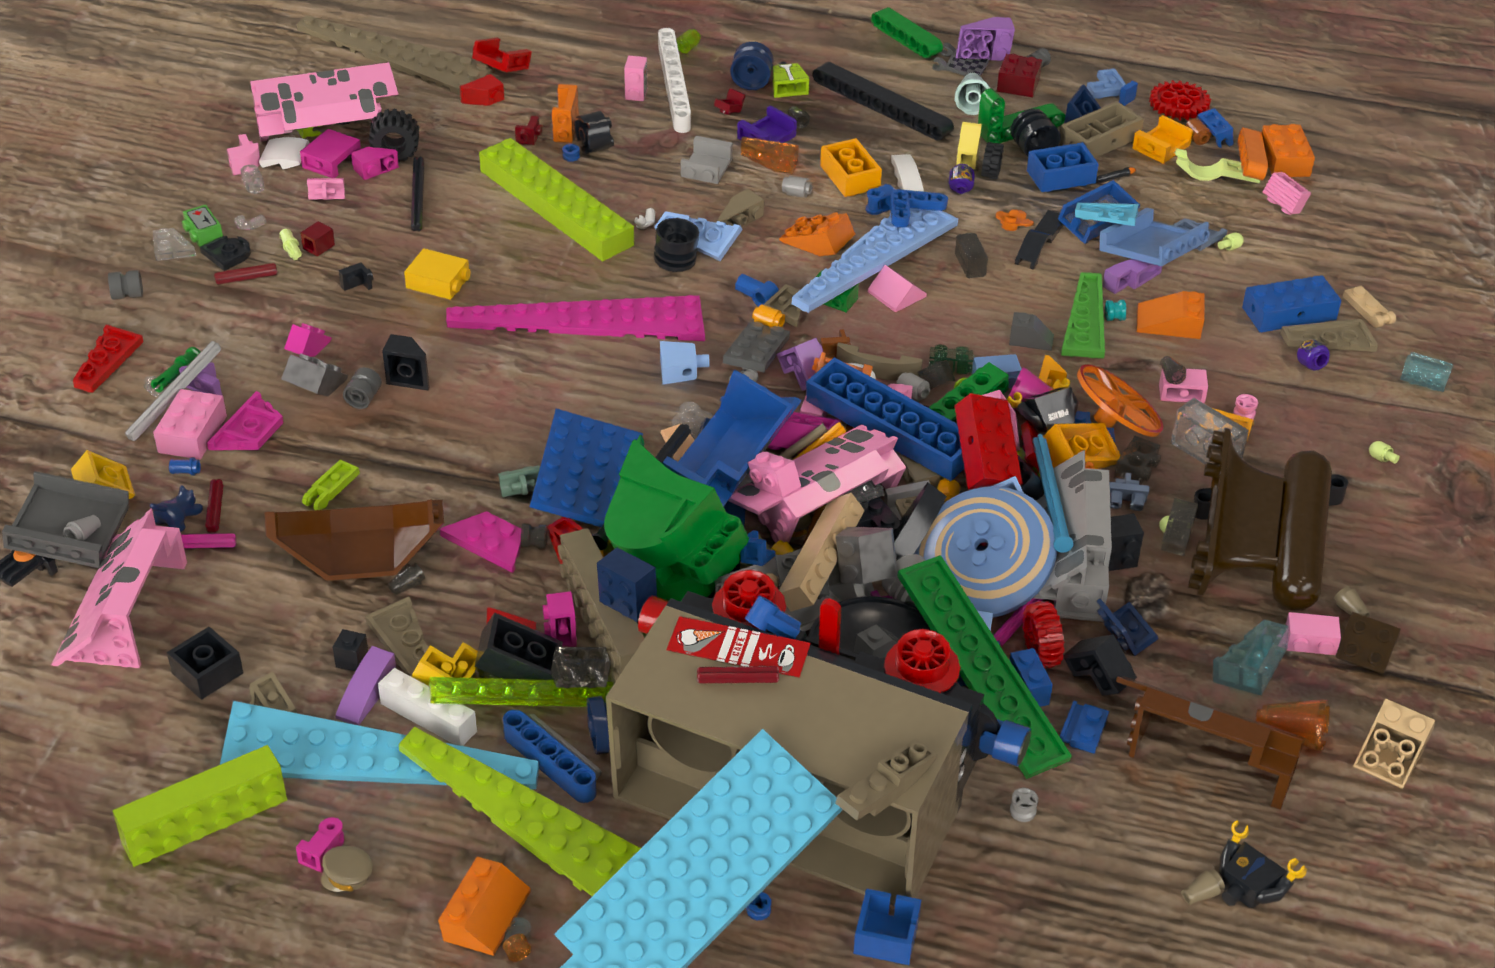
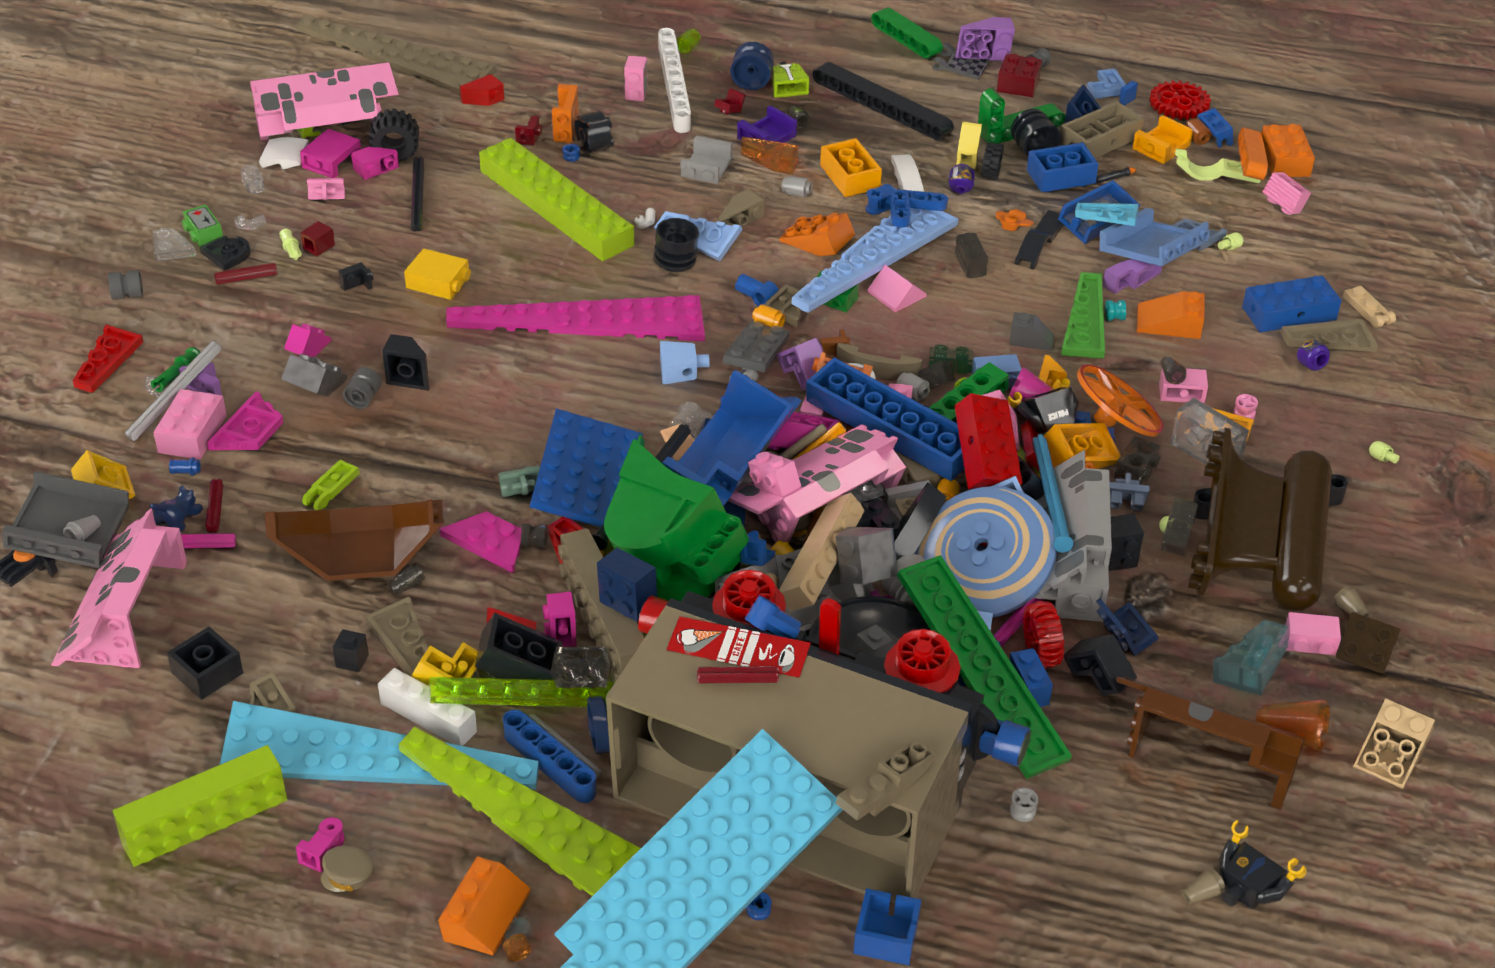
bright pink brick [227,134,260,175] -> none
medium lavender slope [335,646,396,725] -> none
red panel [472,38,532,72] -> none
light aqua cone [955,73,990,115] -> none
blue plate [1060,700,1109,754] -> none
clear light blue bracket [1400,352,1453,392] -> none

